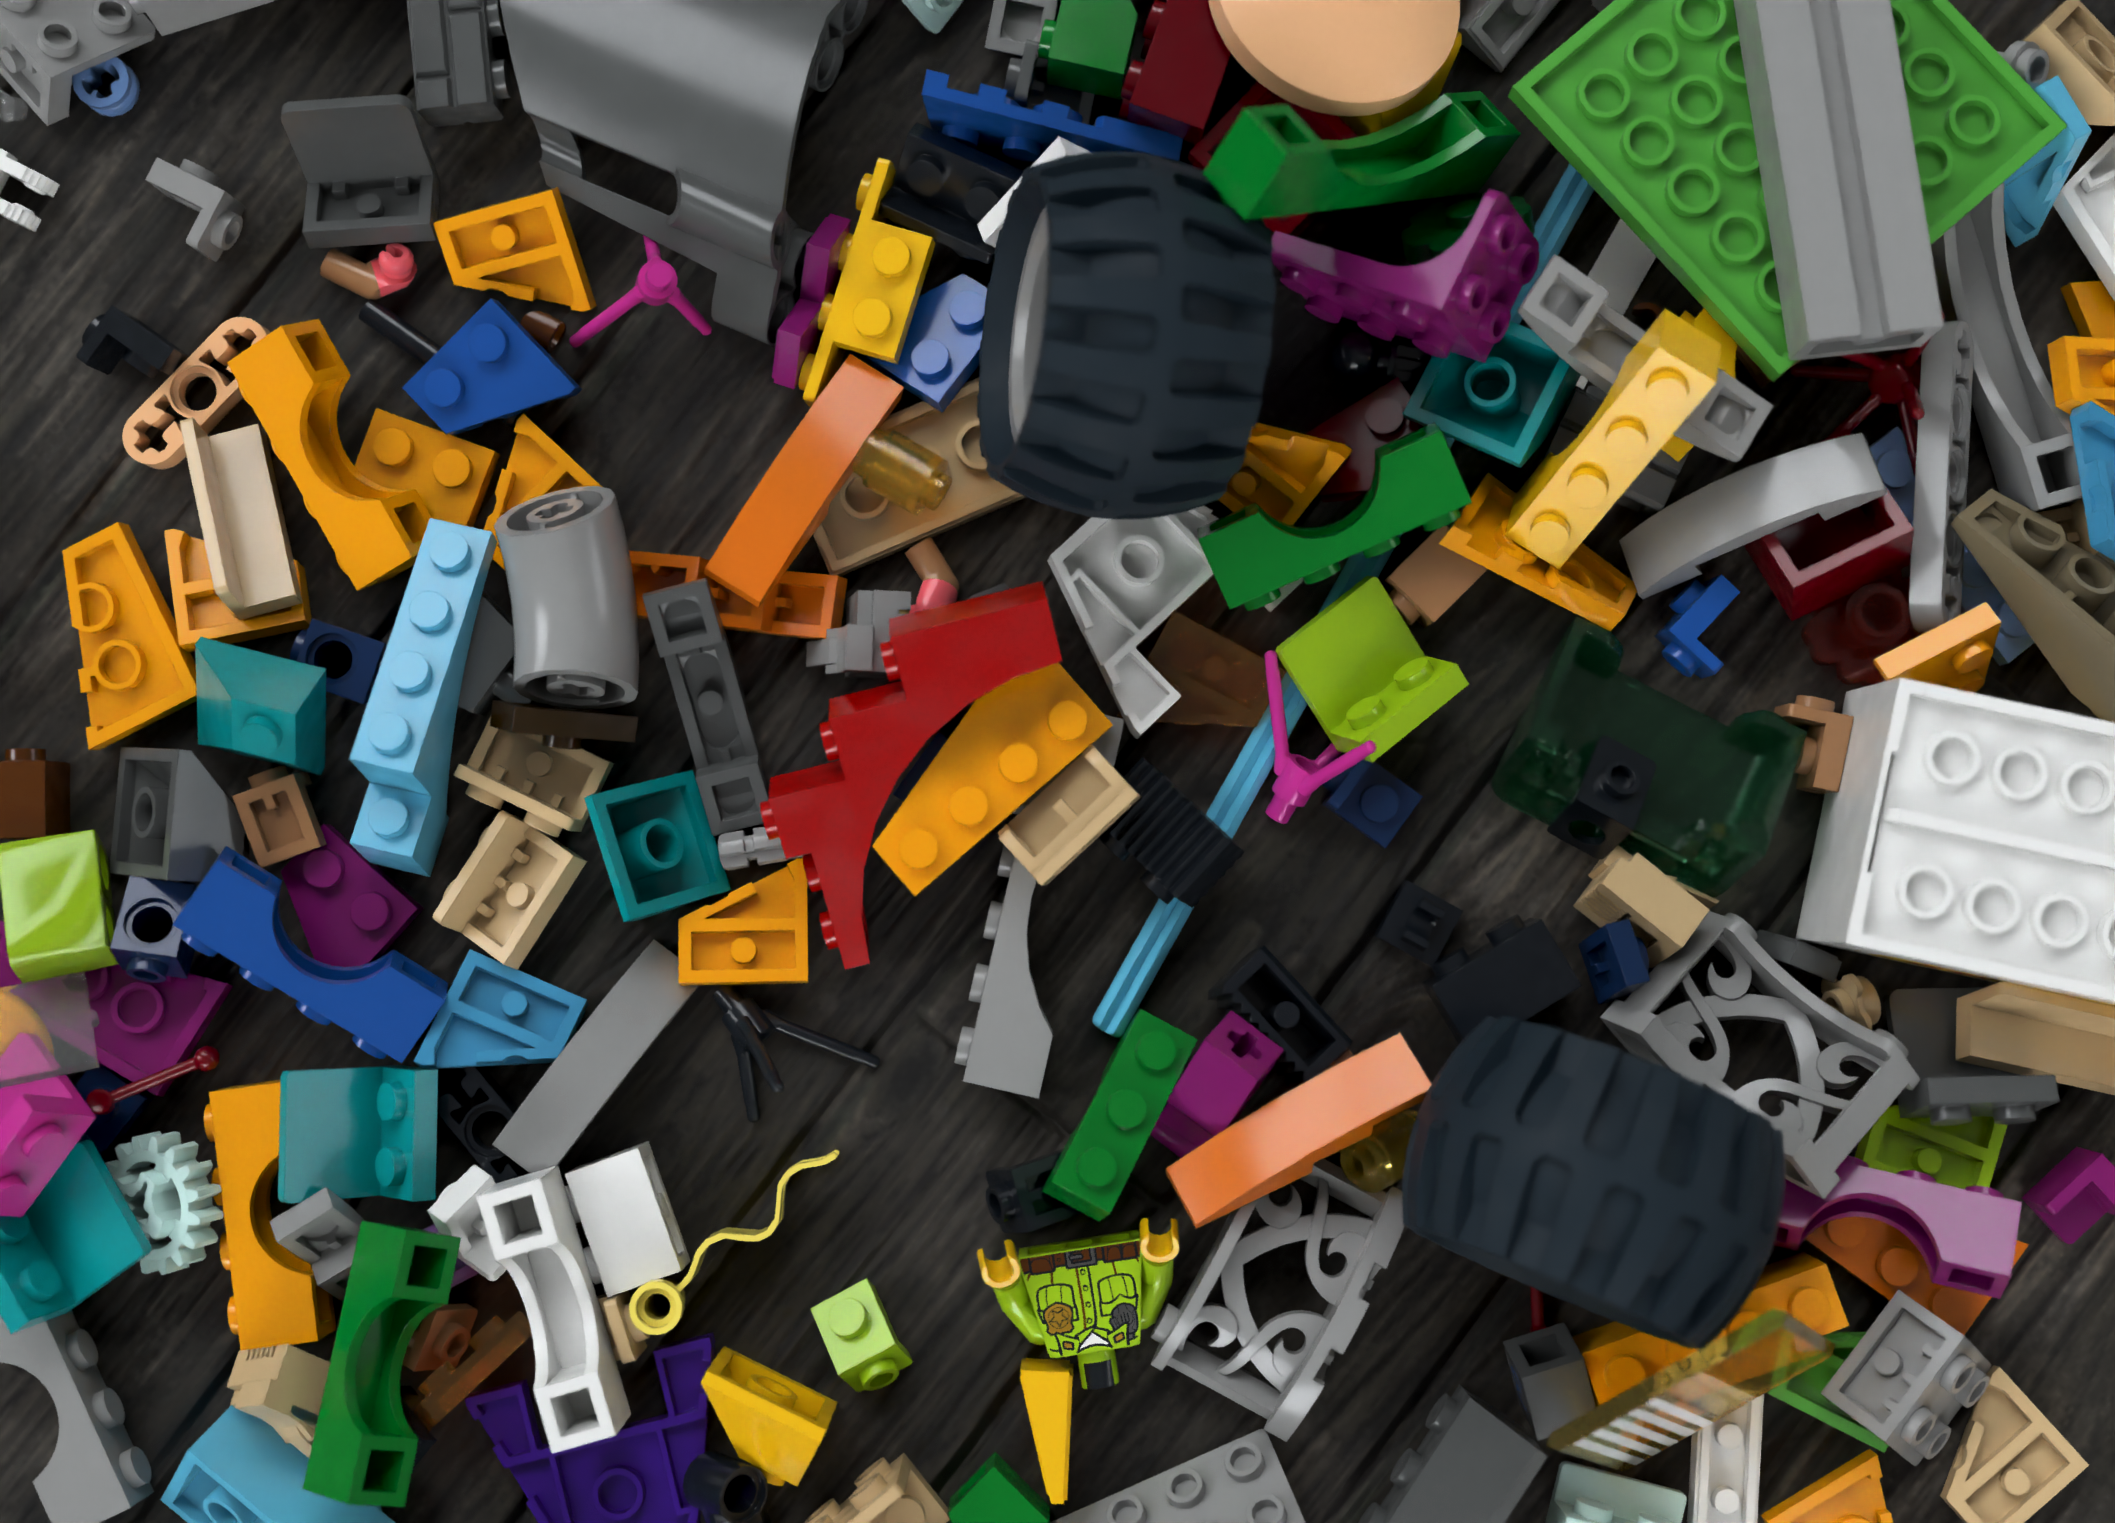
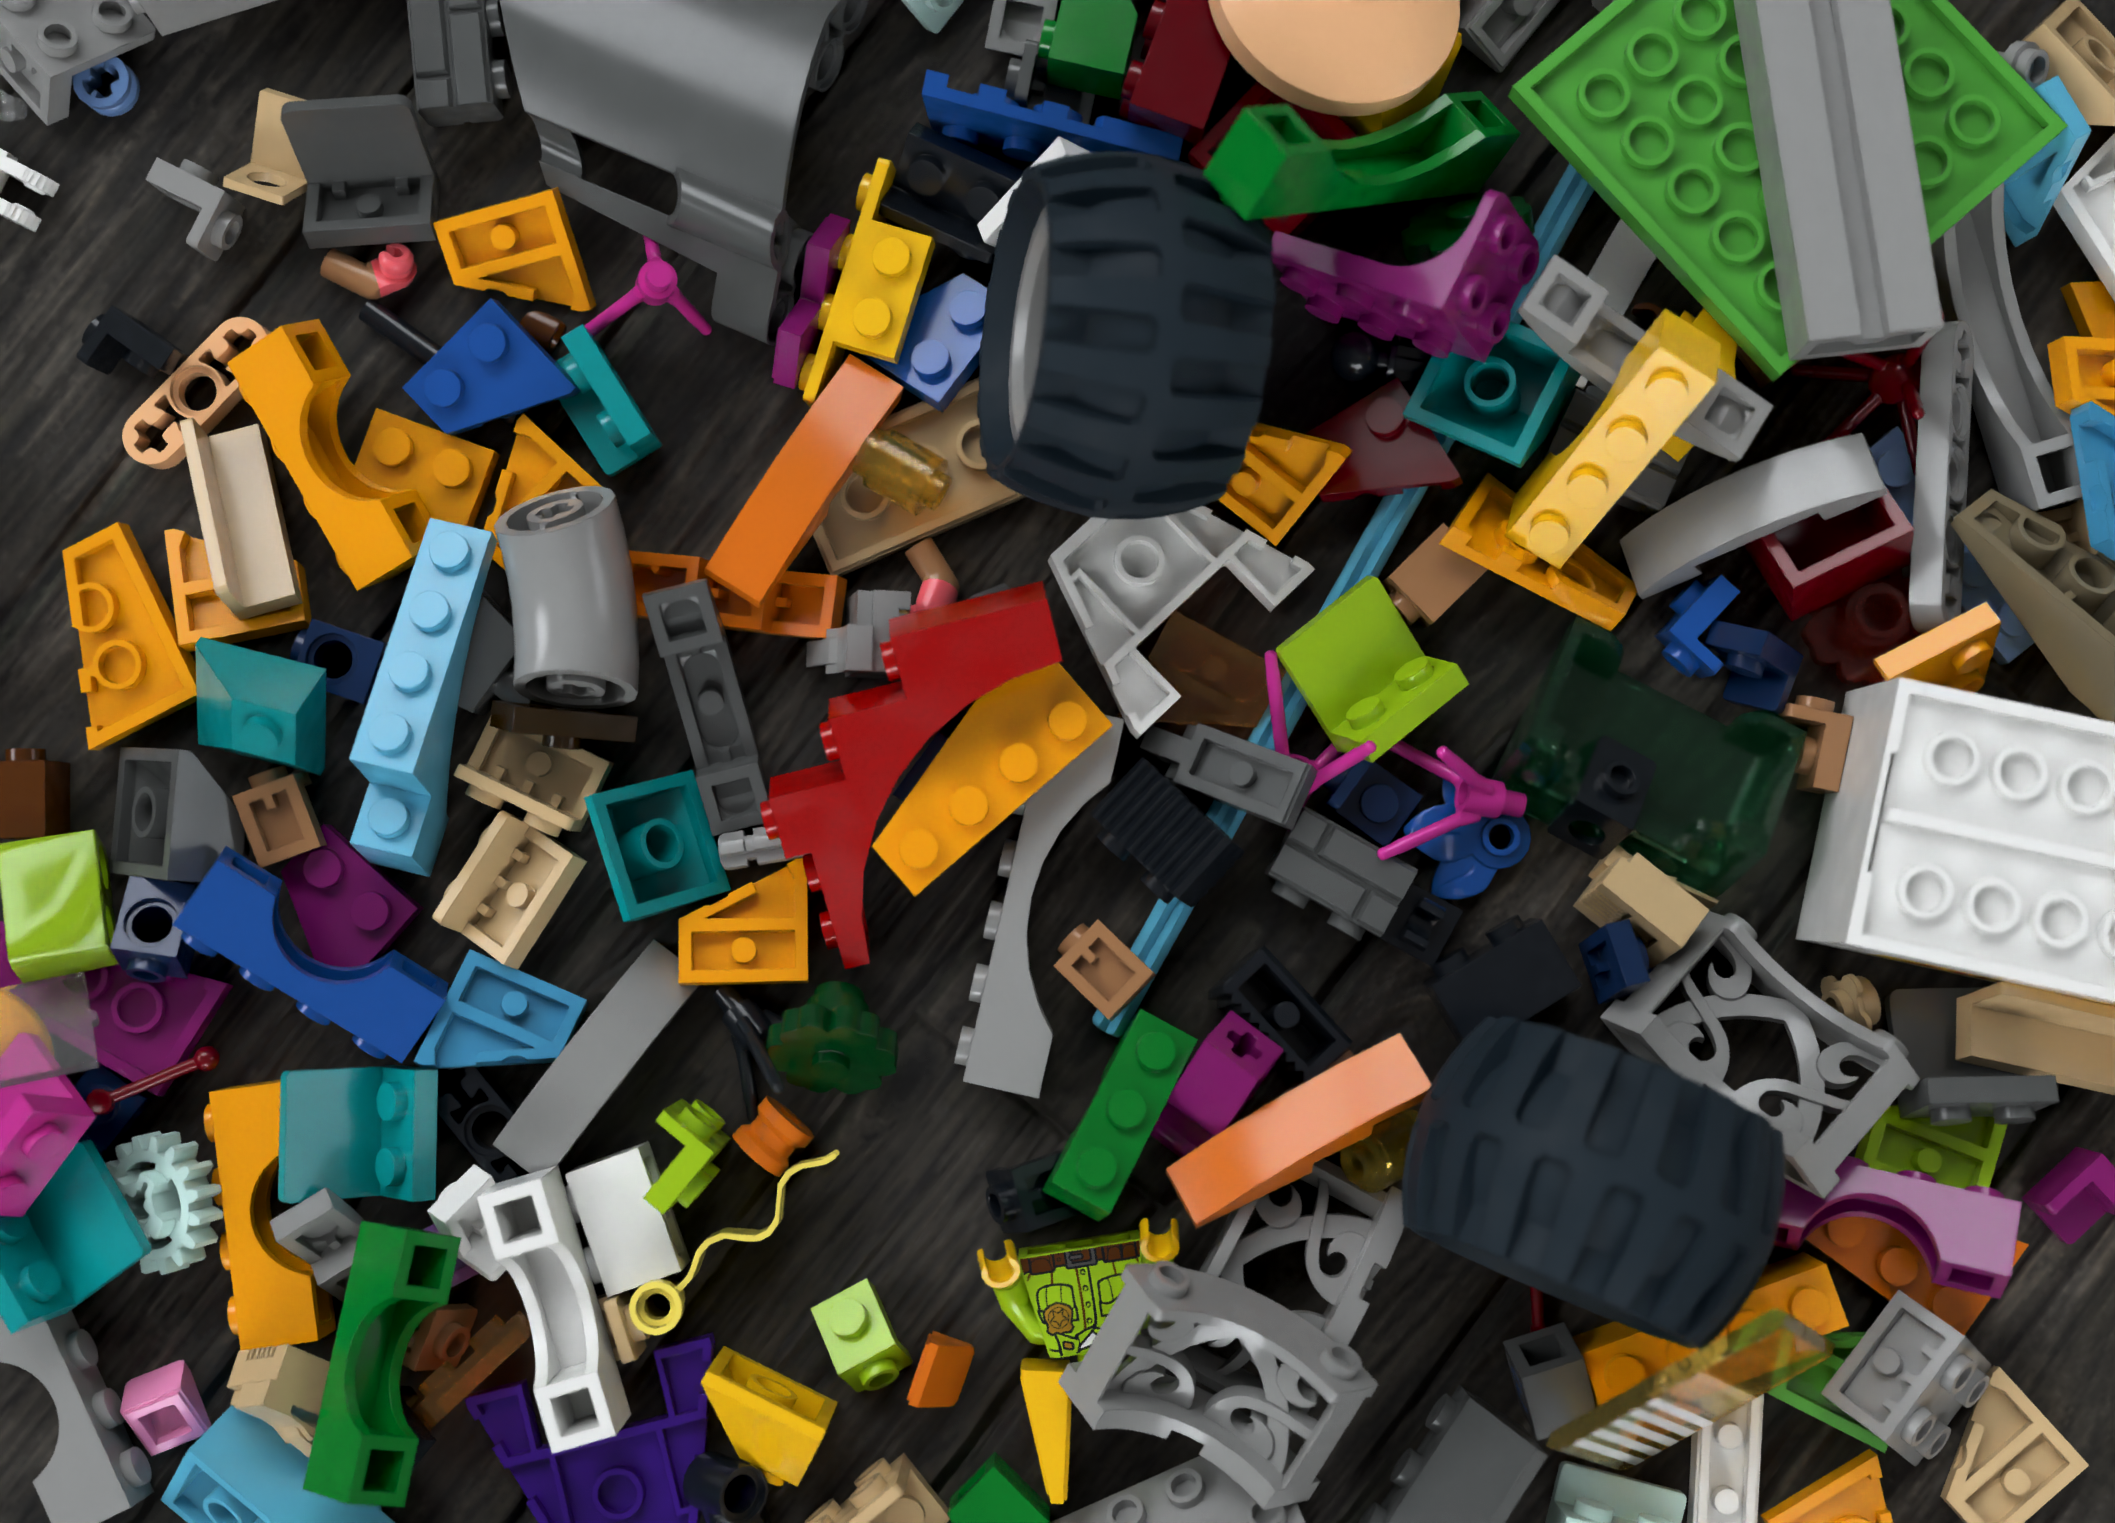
tan hinge [997,744,1141,886] -> none
green arch [1197,422,1472,611] -> none
dark grey tile [1756,929,1842,983] -> none
none -> bright pink slope [120,1359,212,1457]
none -> tan bracket [223,88,307,205]
none -> teal bracket [556,324,663,477]
none -> lime bracket [643,1099,731,1215]
none -> orange wheel [732,1095,814,1177]
none -> dark green plant [766,981,899,1094]
none -> orange slope [906,1331,975,1408]
none -> medium nougat bracket [1054,920,1156,1022]
none -> light grey fence [1058,1261,1378,1510]
none -> dark grey hinge [1140,723,1318,830]
none -> dark grey brick [1264,806,1418,941]
none -> dark pink plant [1377,740,1527,861]
none -> blue plate [1403,779,1531,899]
none -> dark blue bracket [1704,620,1804,714]

